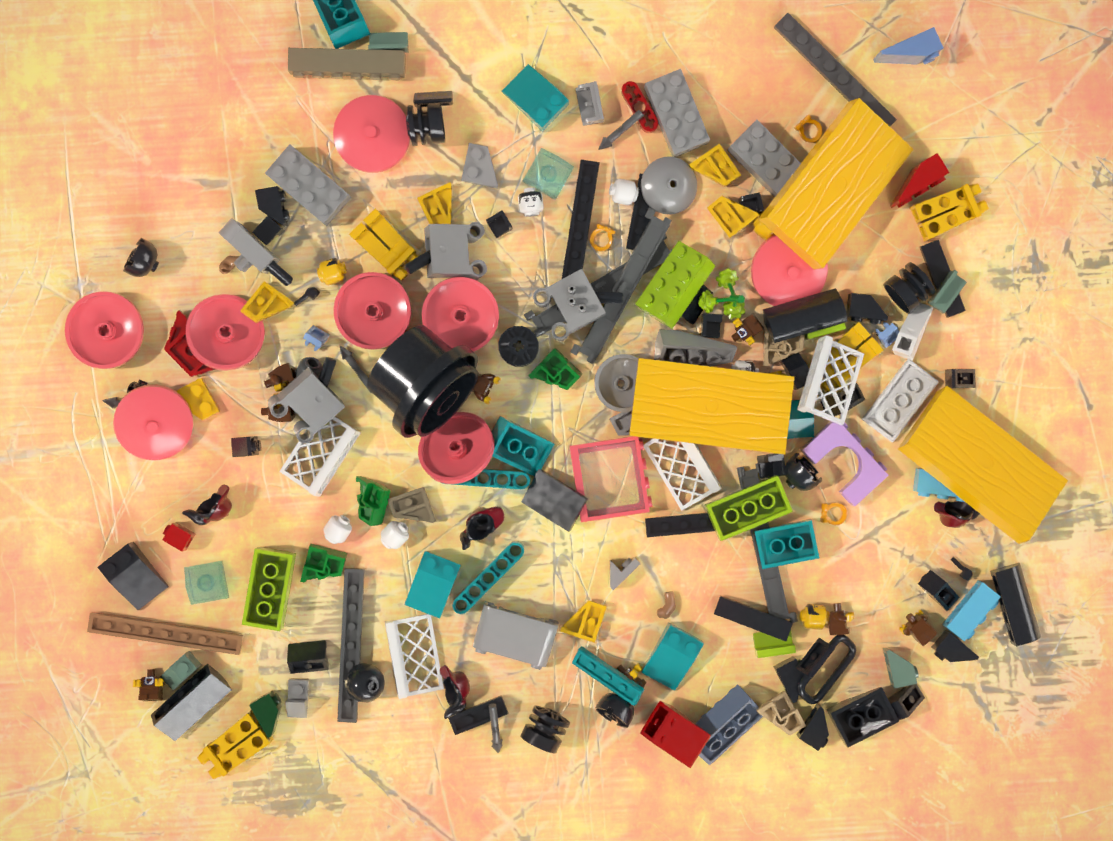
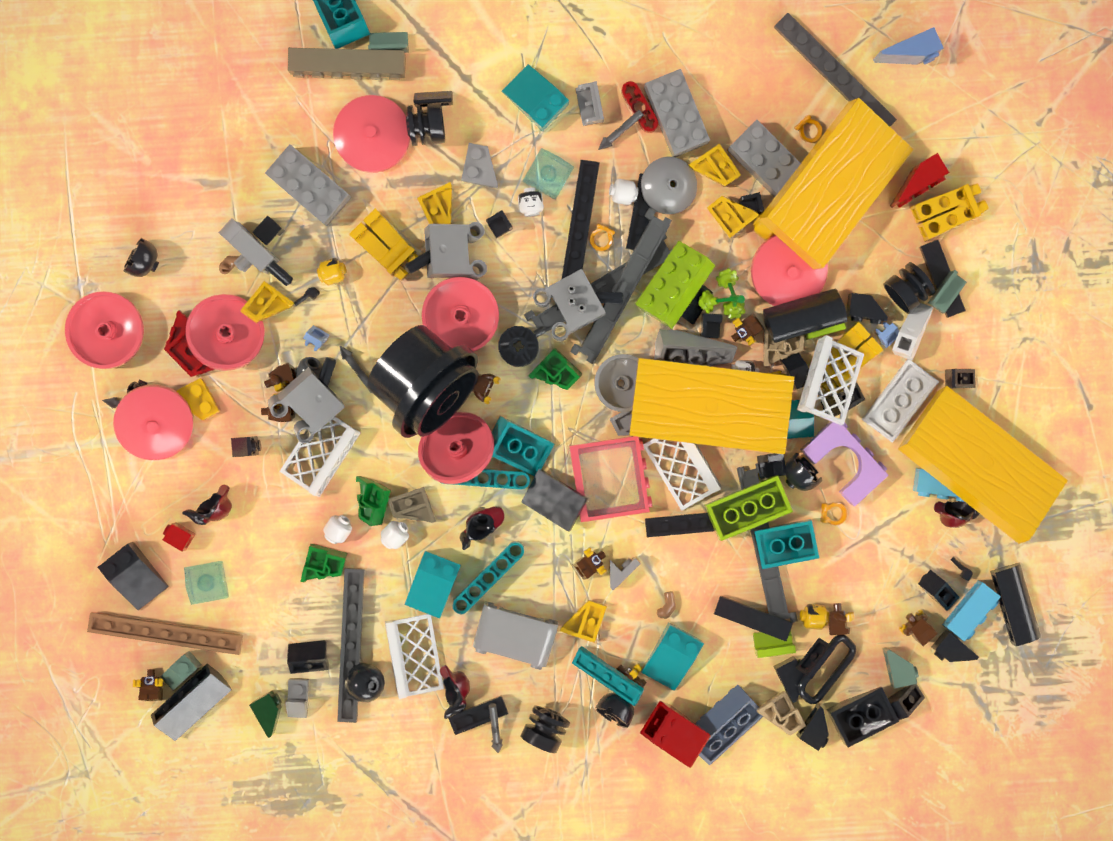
yellow hips [197,710,274,779] -> none
lime brick [242,547,296,631] -> none
black slope [255,186,290,227] -> none
coral dish [334,272,411,350] -> none
none -> reddish brown piece [572,547,607,580]

